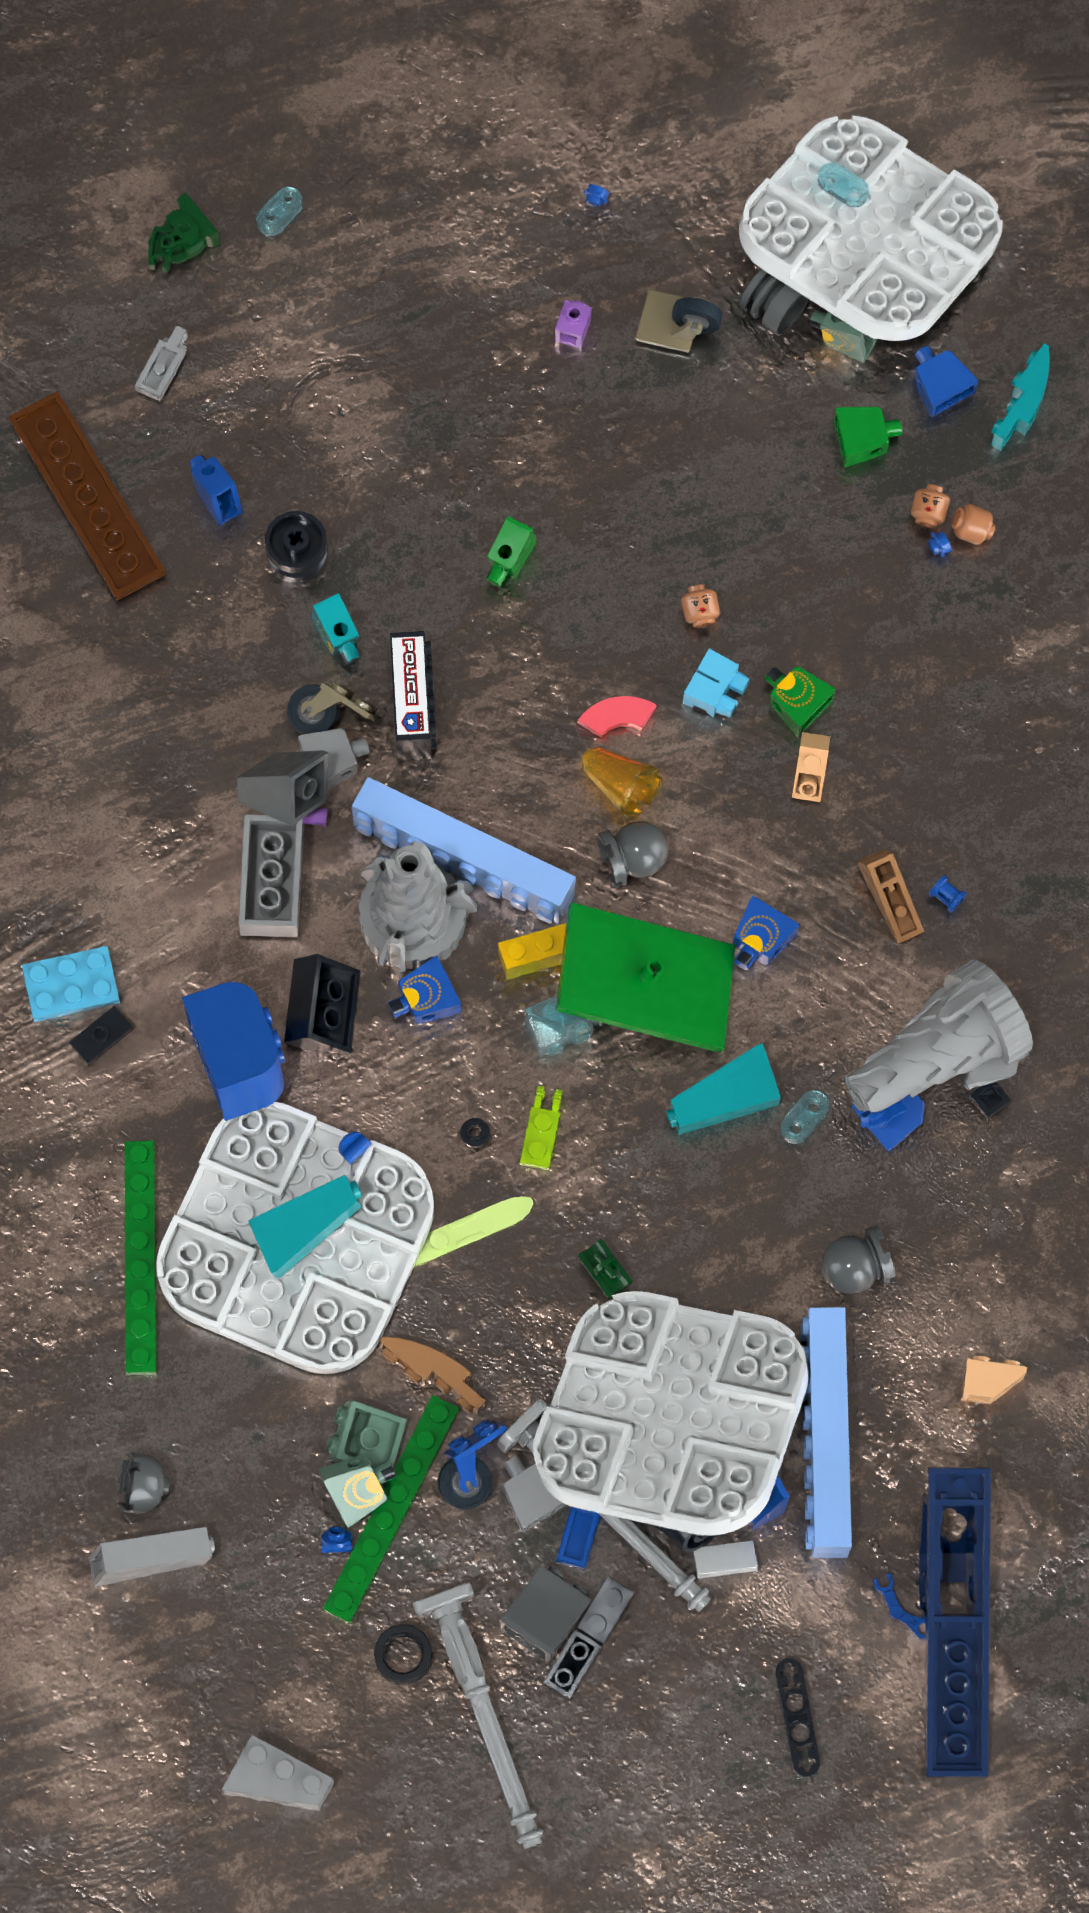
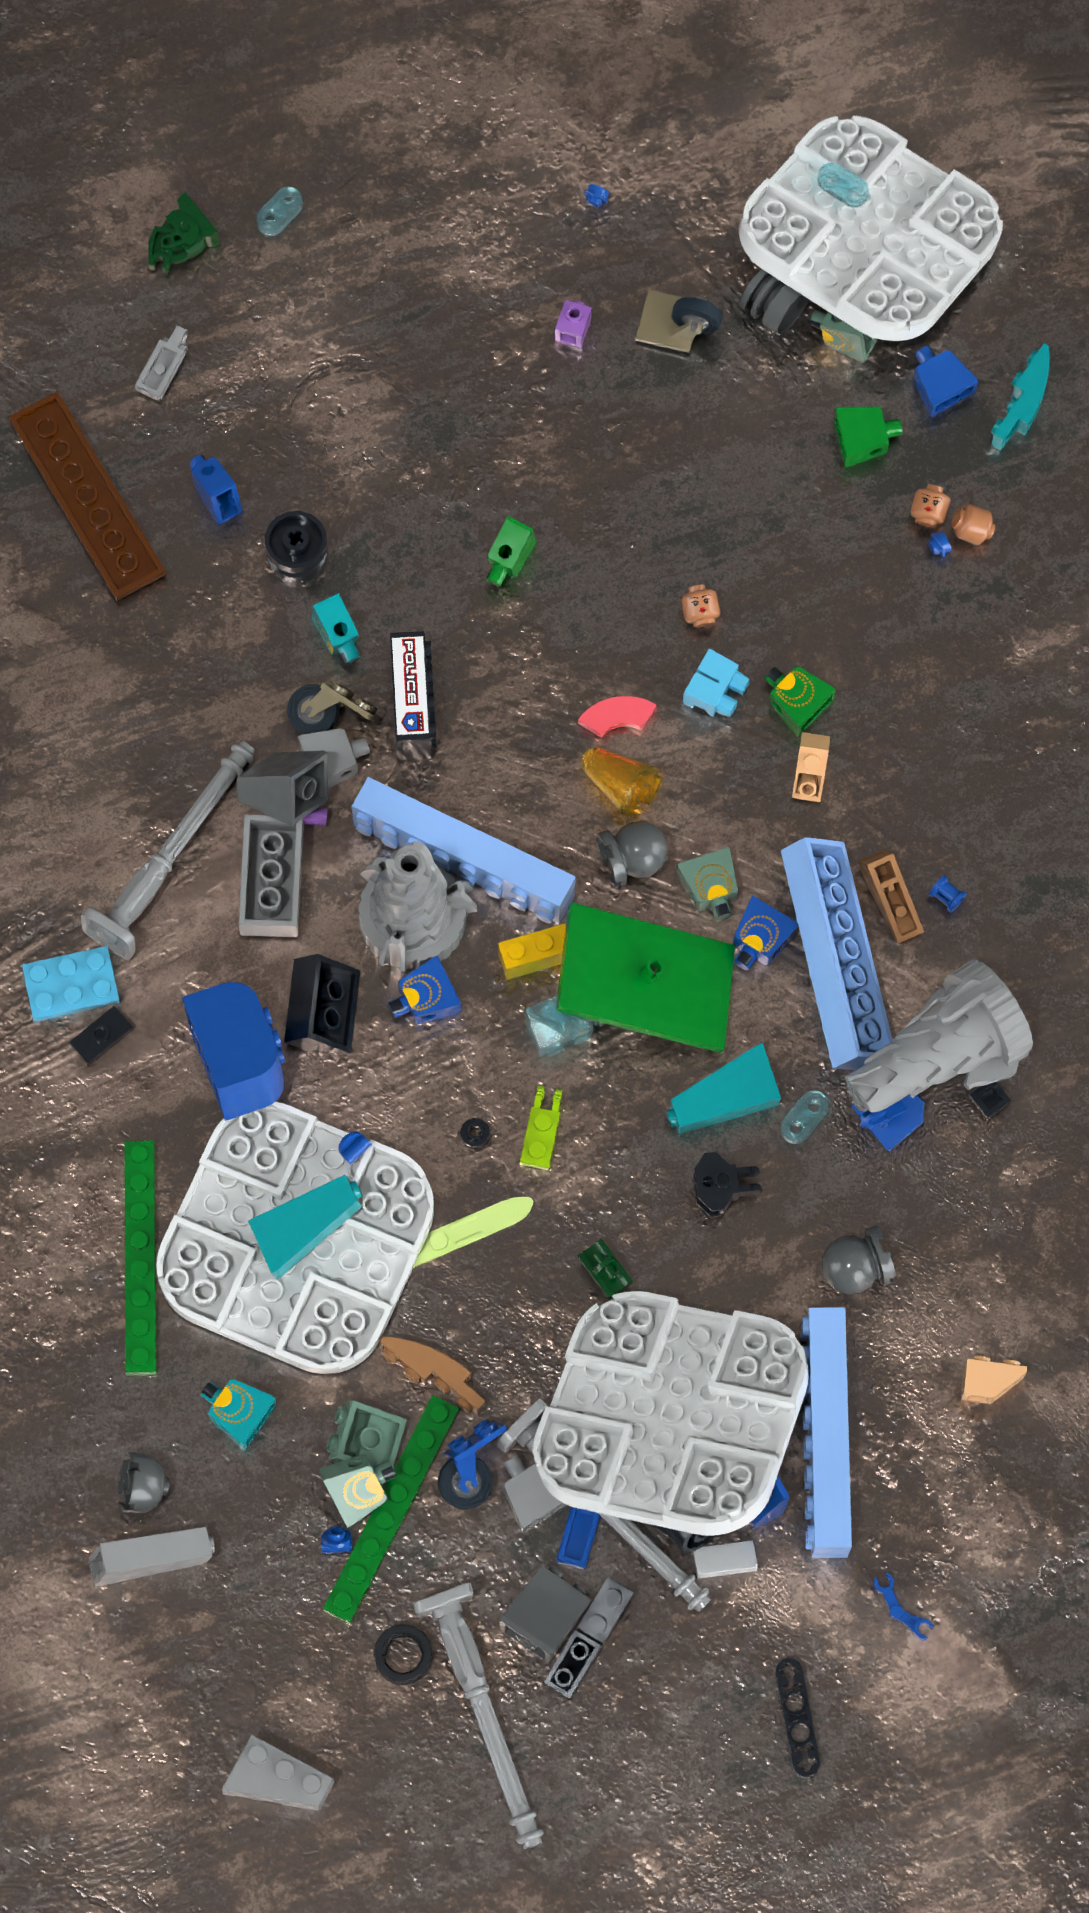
dark blue piece [919,1467,991,1777] -> none
none -> light grey piece [81,741,255,960]
none -> teal torso [200,1379,277,1451]
none -> sand green torso [676,847,738,921]
none -> black hinge [693,1152,762,1218]
none -> light blue brick [781,837,892,1070]

